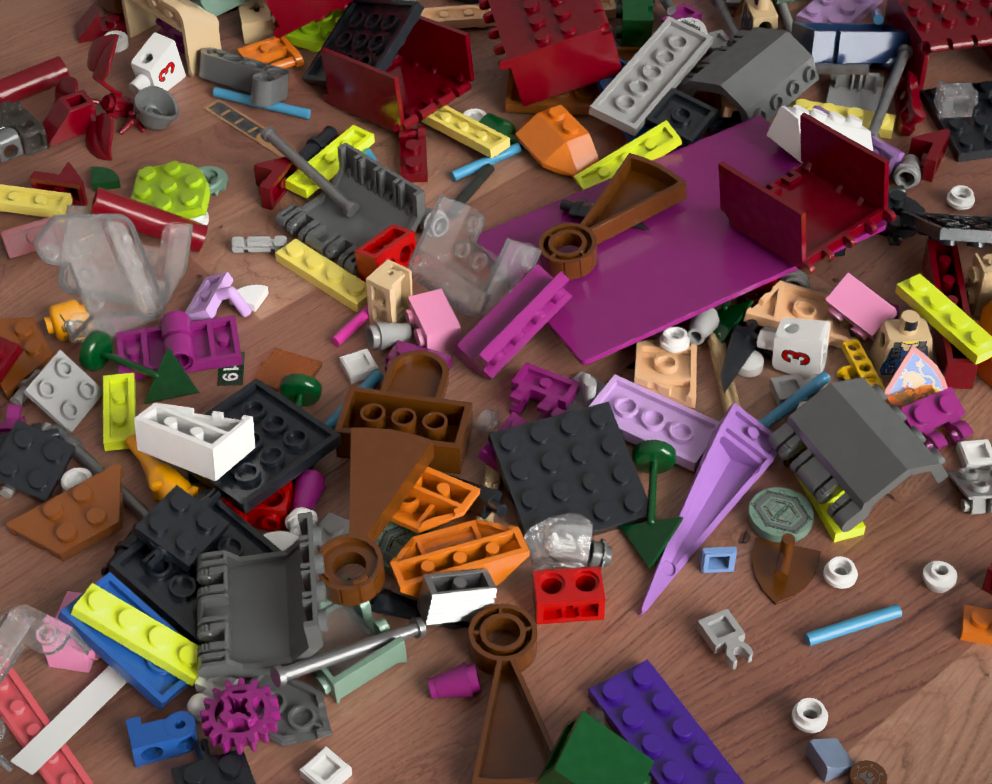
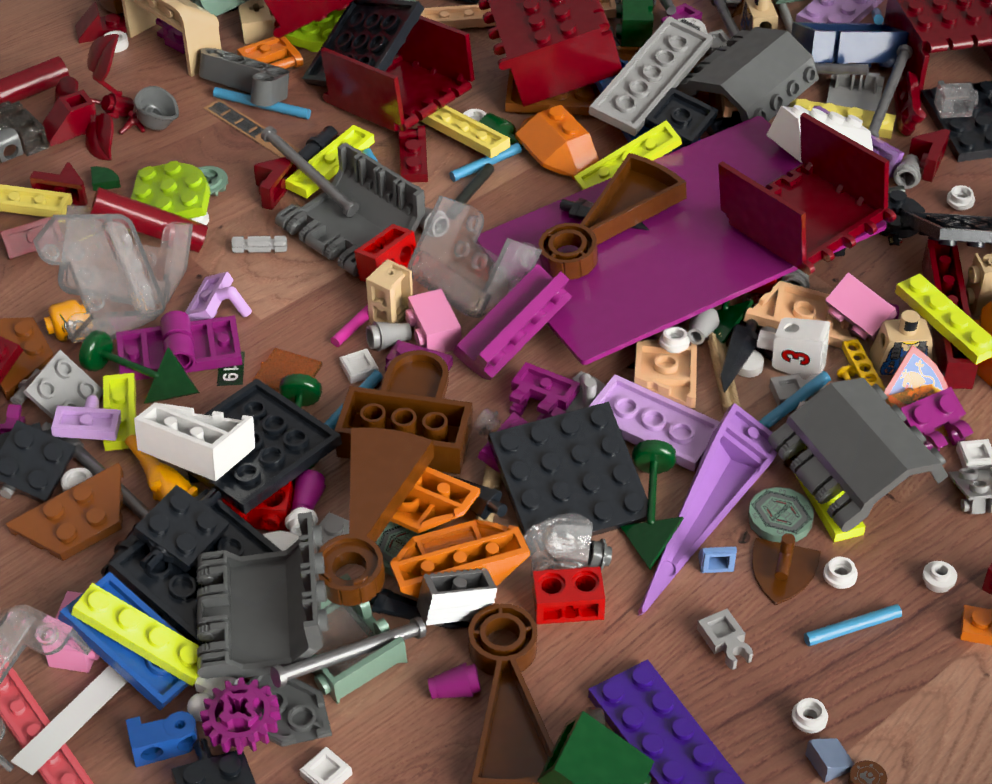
white torso [128,32,186,95] -> none
white tile [229,285,269,312] -> none
light yellow plate [275,238,368,313] -> none
none -> lavender plate [51,395,121,441]

